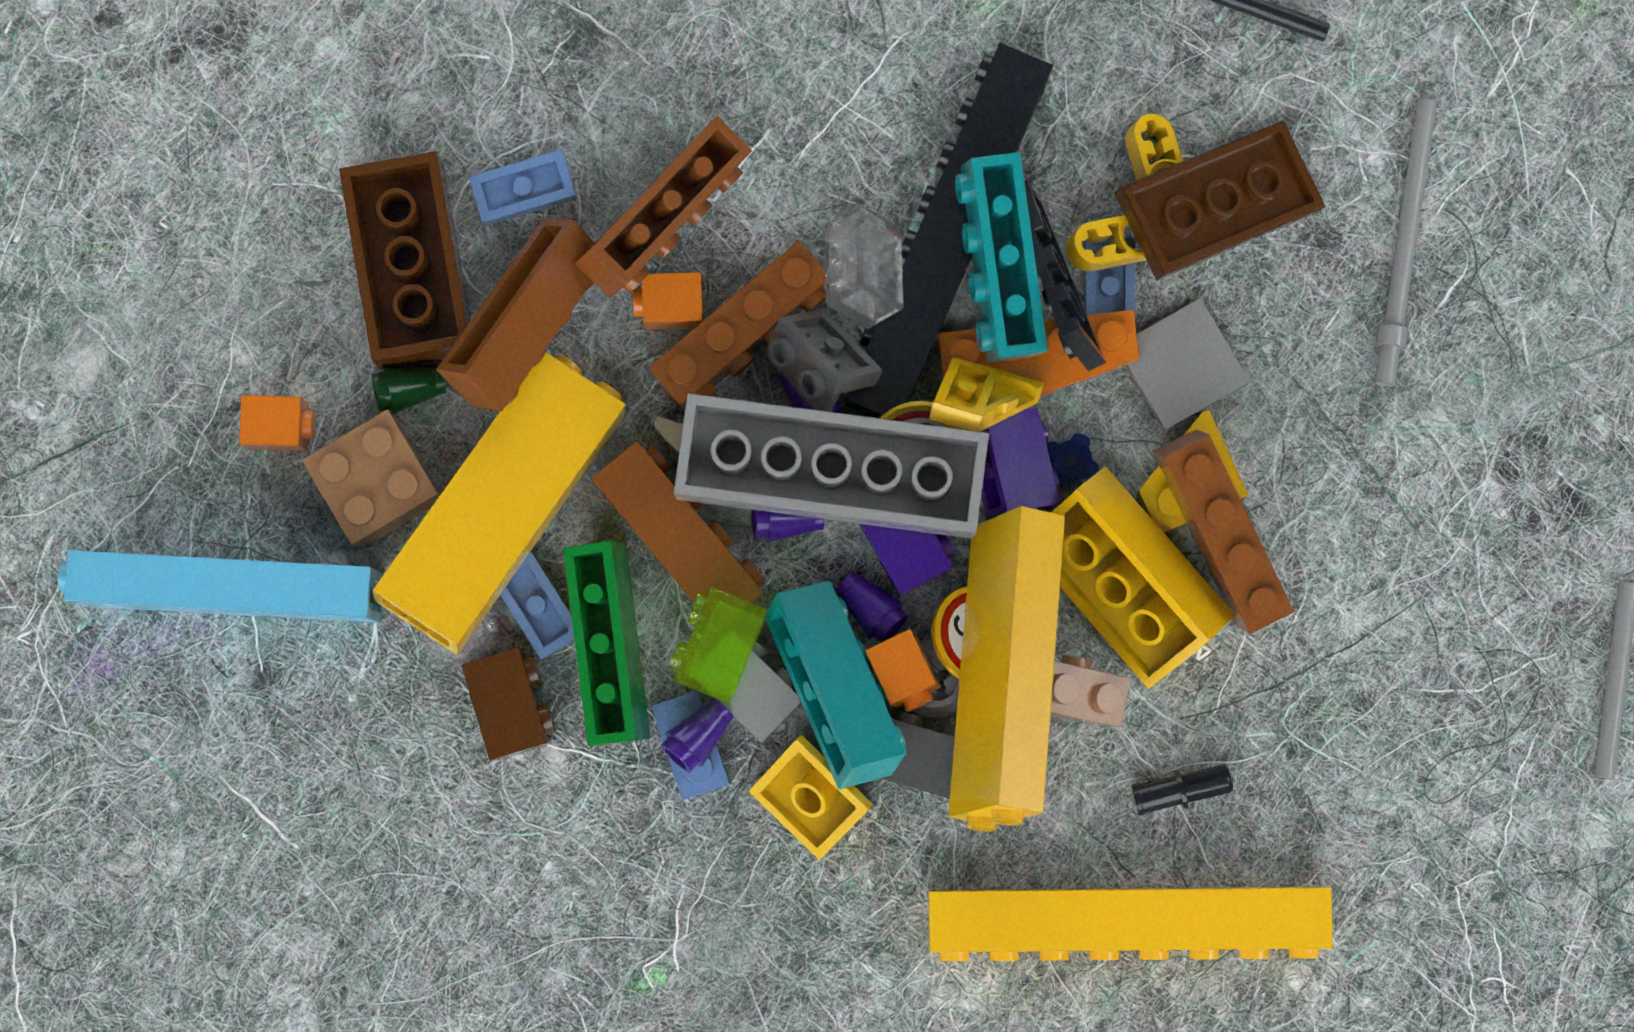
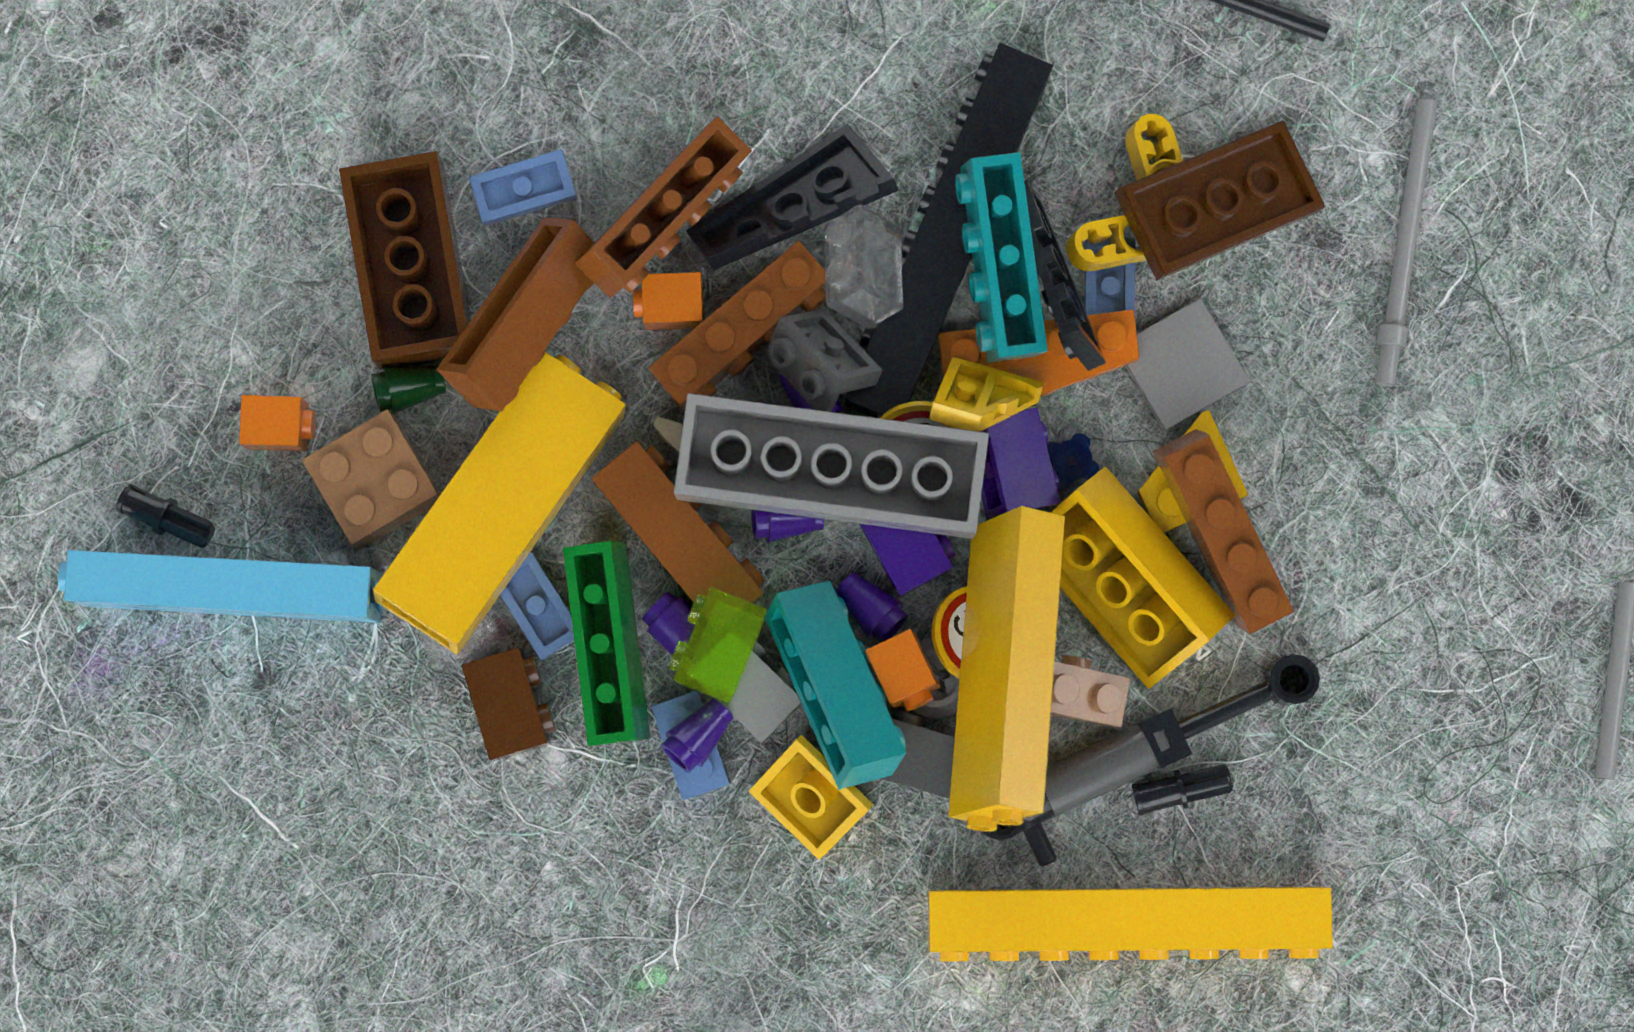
none -> black axle [116,484,215,548]
none -> dark purple brick [642,591,715,664]
none -> black wing [686,124,899,270]
none -> piece [980,654,1320,867]

